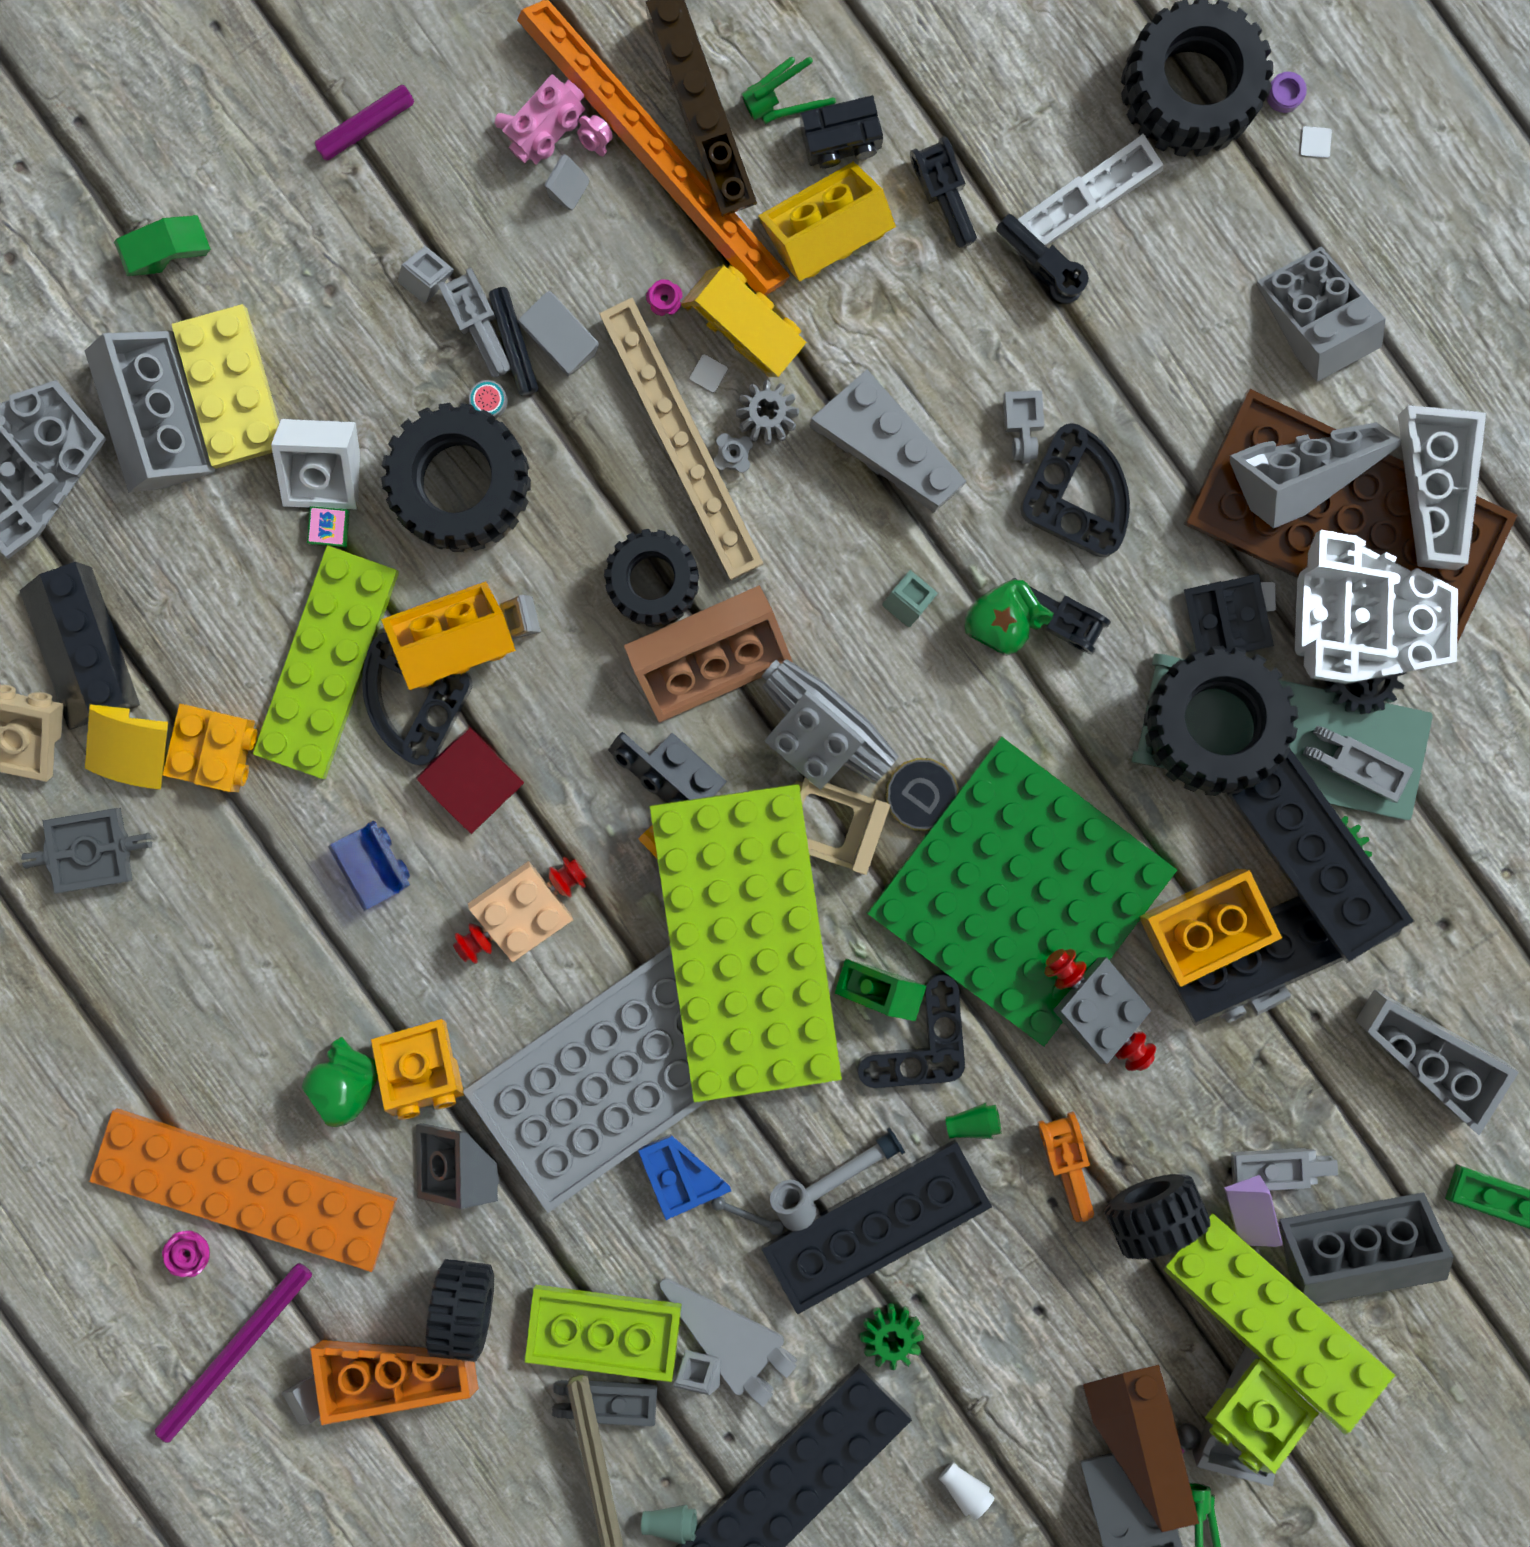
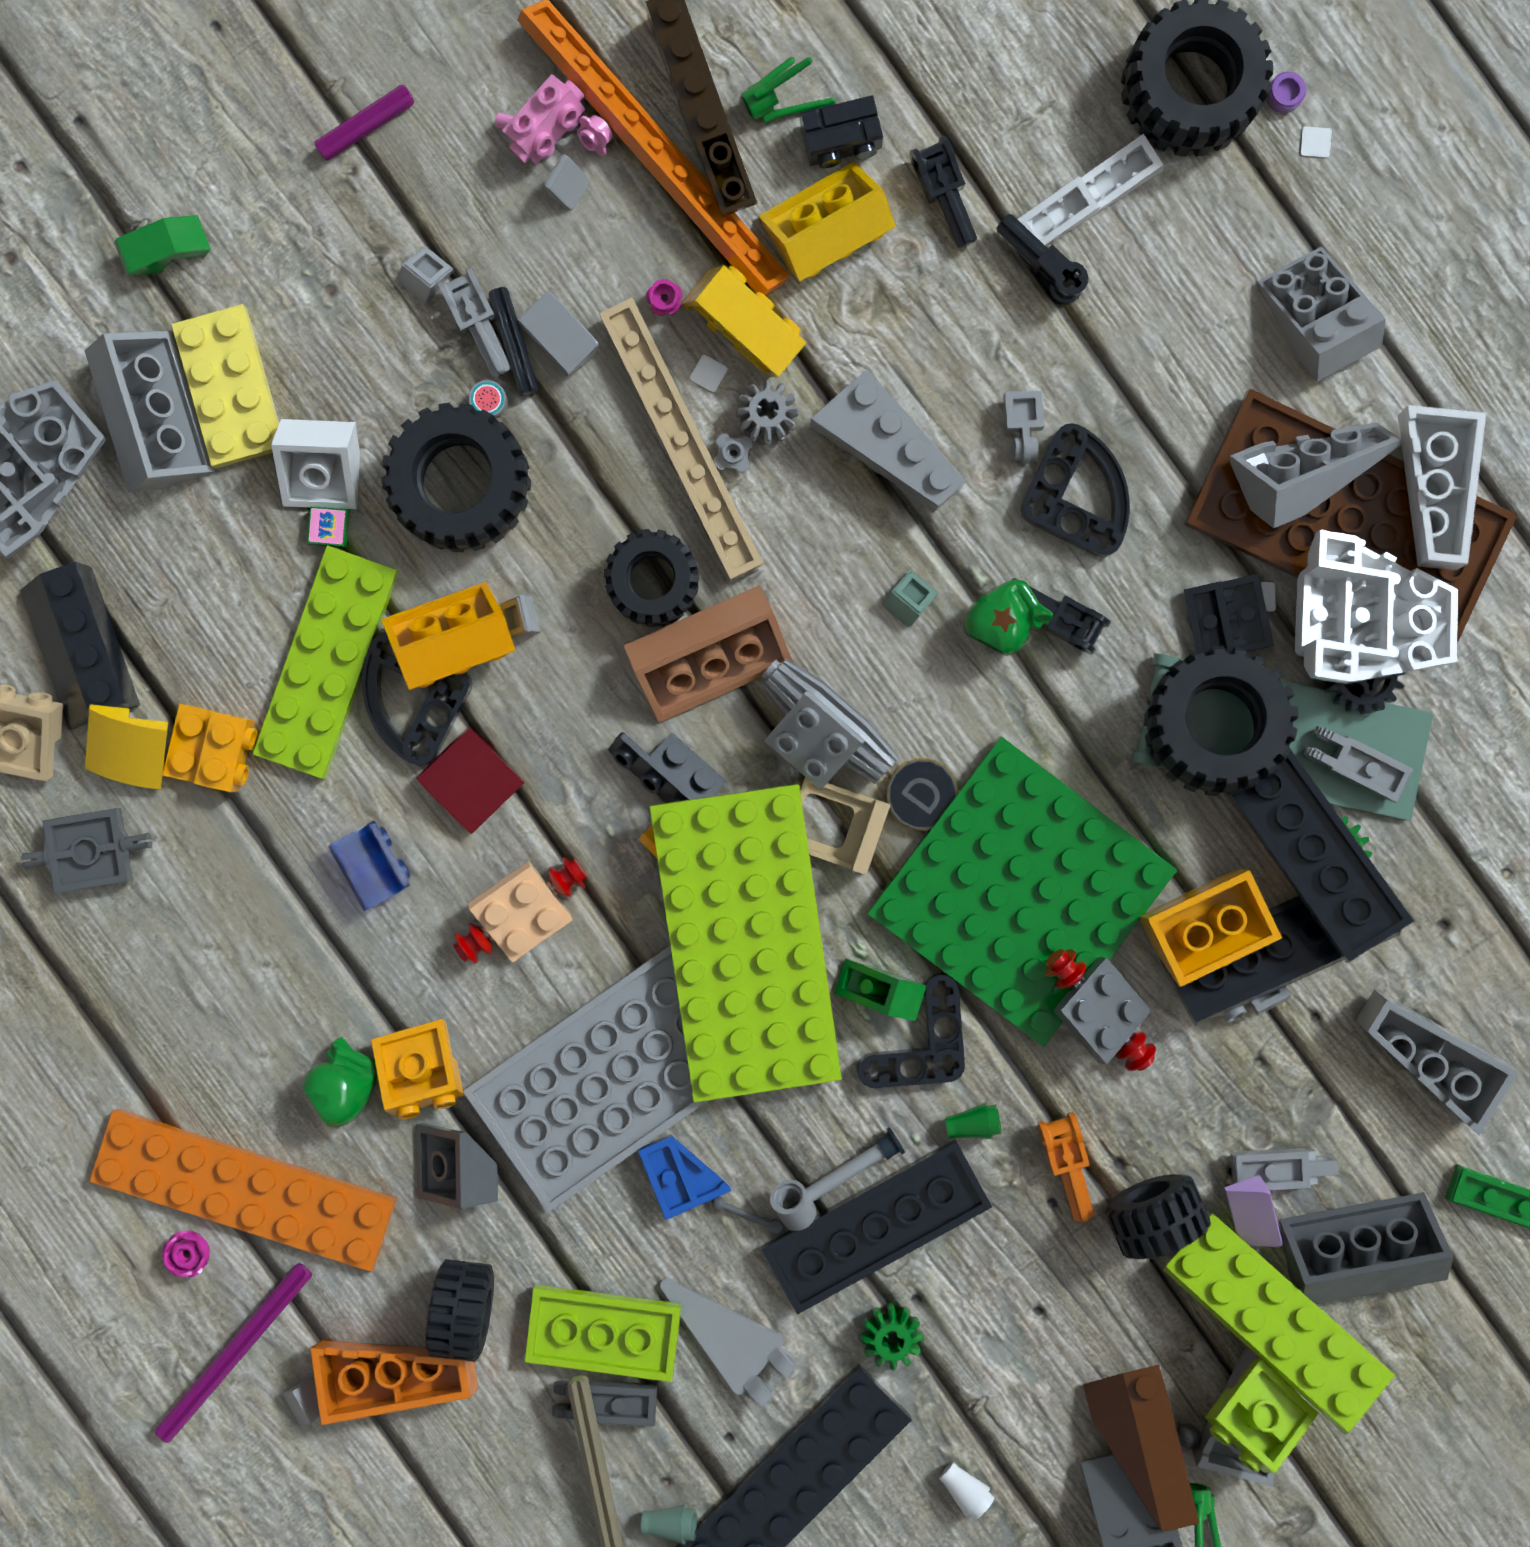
light grey slope [674,1350,721,1395] -> none

